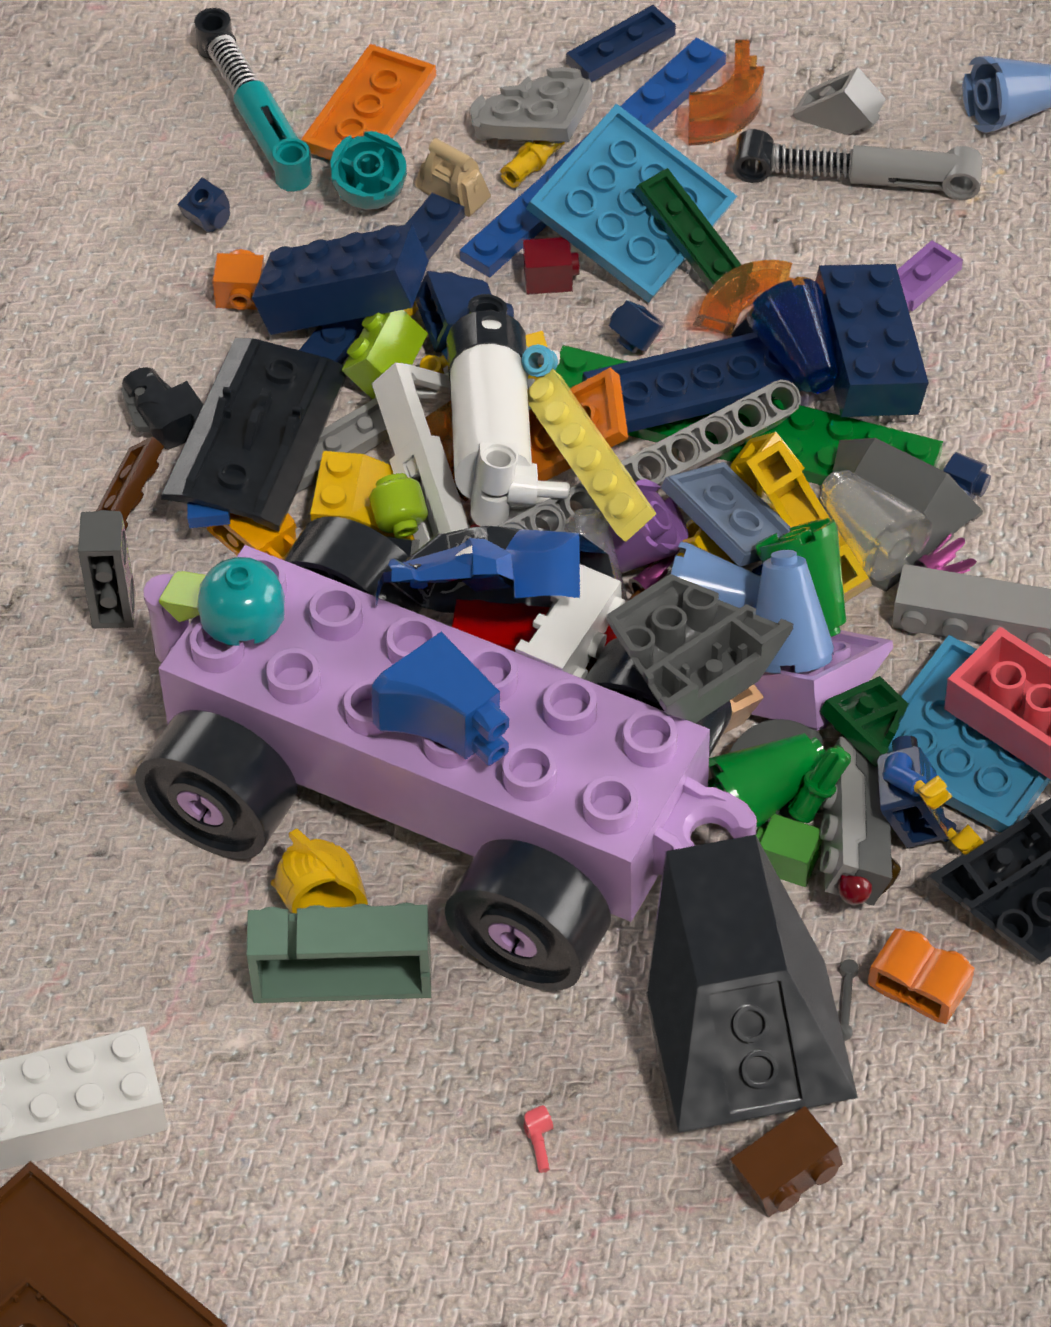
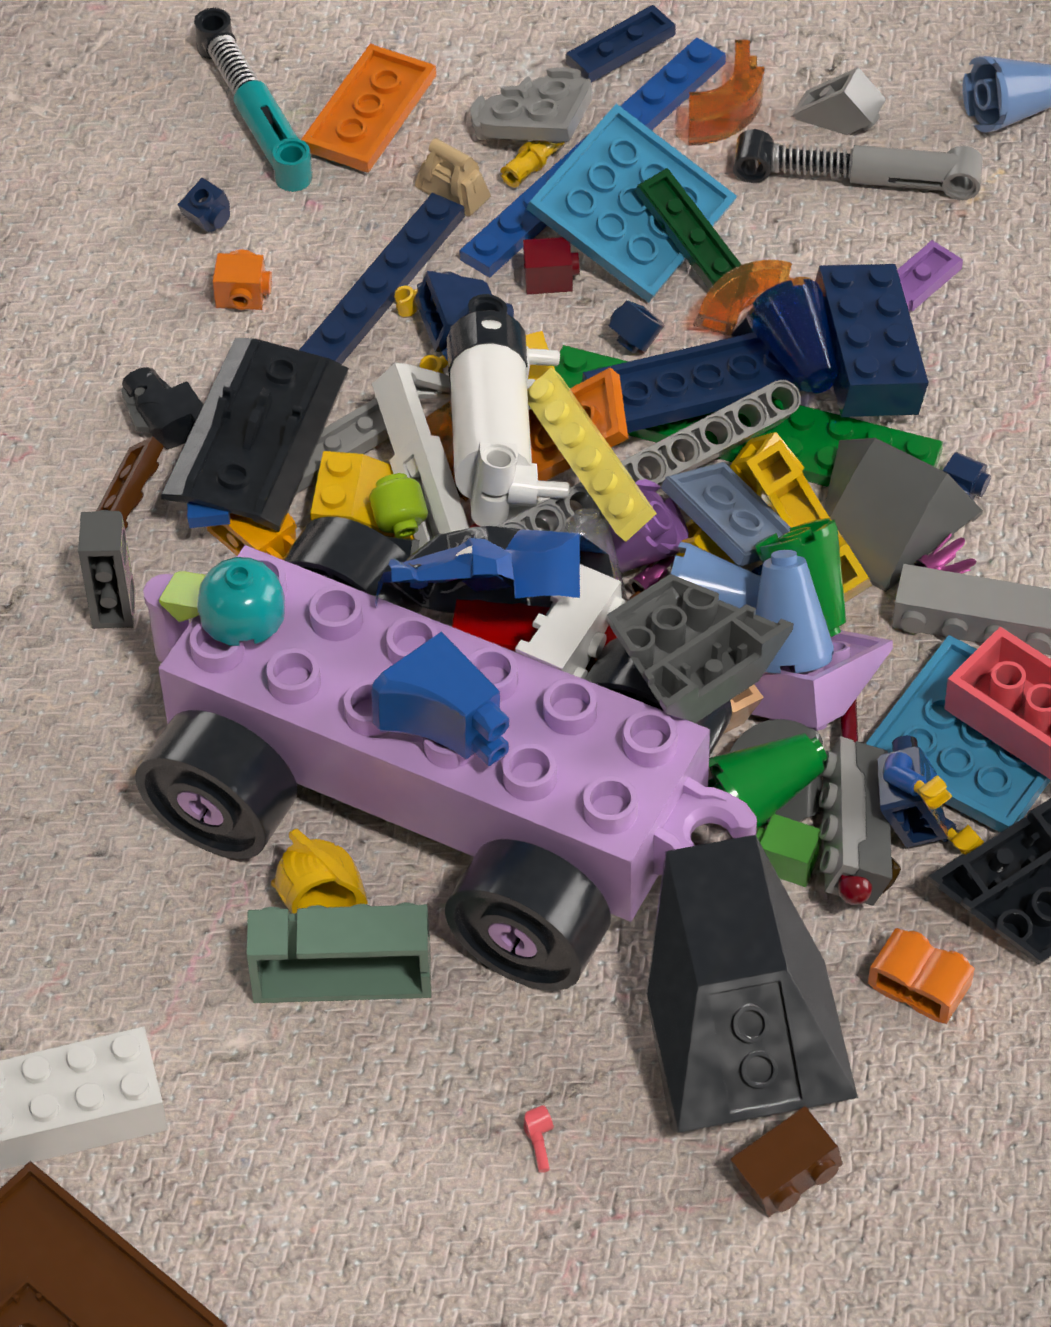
dark blue brick [252,223,429,335] -> none
teal cylinder [330,131,407,210] -> none
lime brick [342,310,428,399] -> none
medium azure pin [522,344,558,377] -> none
green axle [788,745,851,823] -> none
clear cone [820,470,933,581] -> none
dark green wing [820,676,909,767] -> none
dark grey hinge [840,959,858,1041] -> none

